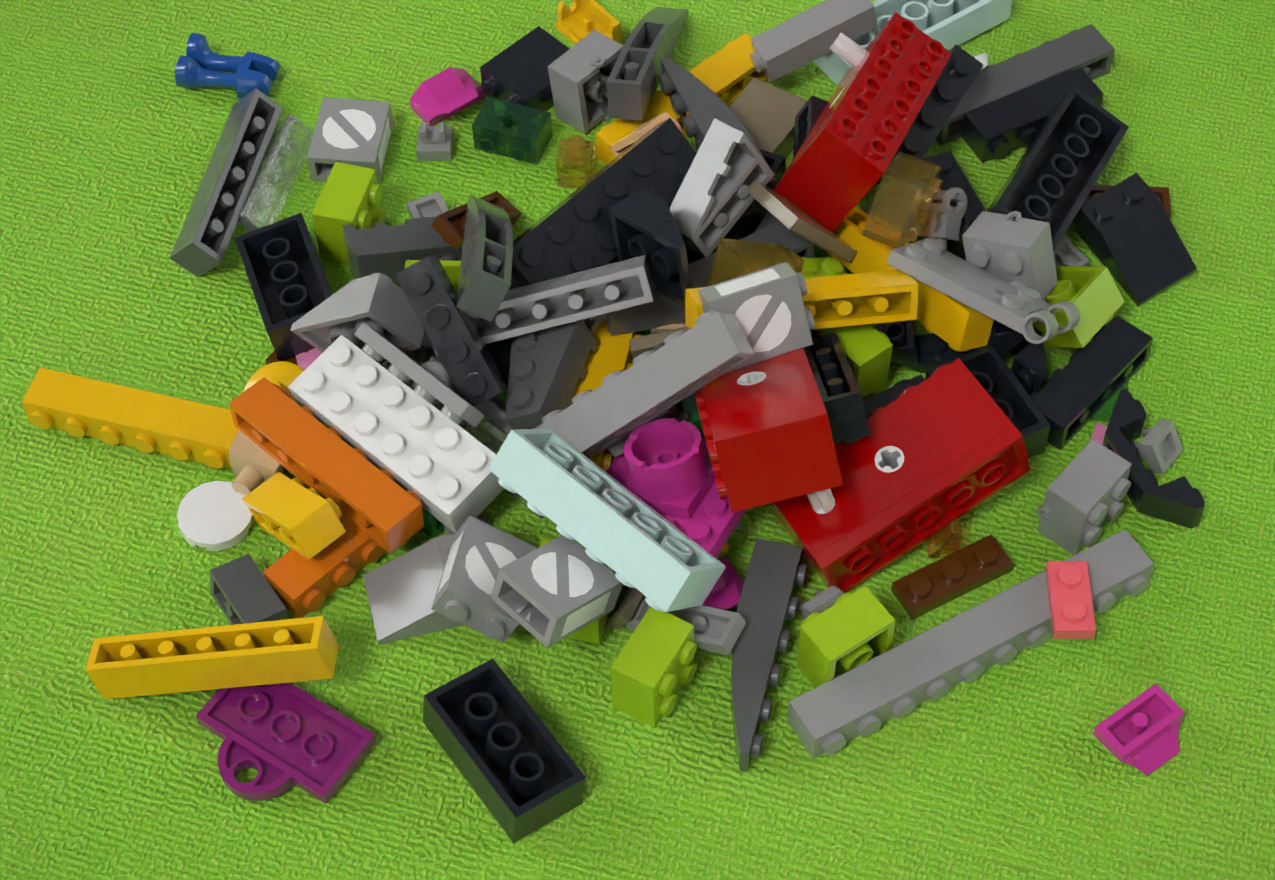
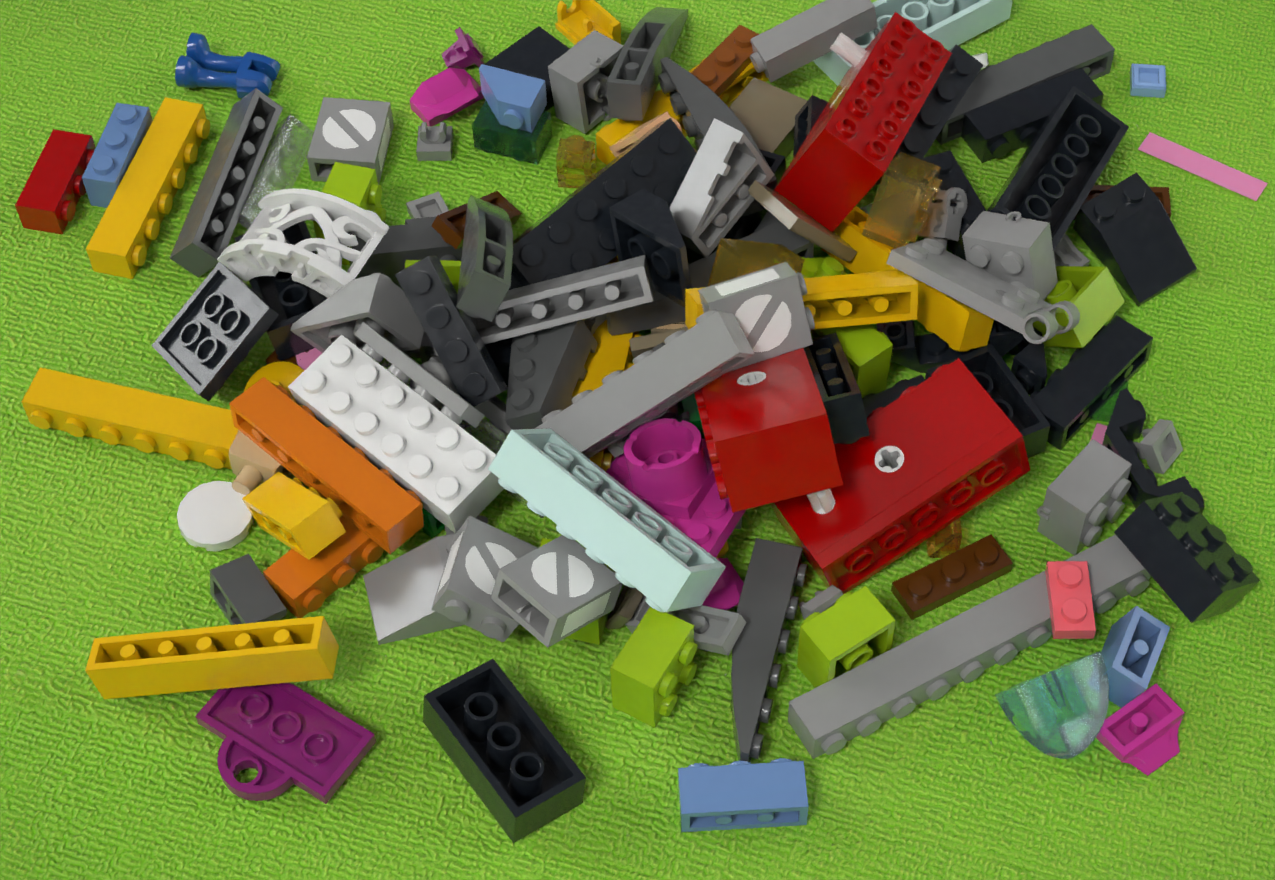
none -> red brick [15,129,96,234]
none -> medium blue brick [82,103,153,208]
none -> yellow brick [86,97,210,279]
none -> plate [151,262,279,401]
none -> white fence [217,188,389,298]
none -> magenta brick [441,27,485,69]
none -> medium blue slope [479,64,547,133]
none -> medium blue brick [678,758,809,832]
none -> dark orange plate [691,25,759,97]
none -> clear light blue brick [995,651,1109,759]
none -> medium blue brick [1088,606,1170,708]
none -> black brick [1114,492,1260,623]
none -> light blue tile [1130,63,1166,98]
none -> bright pink sticker [1138,132,1268,201]

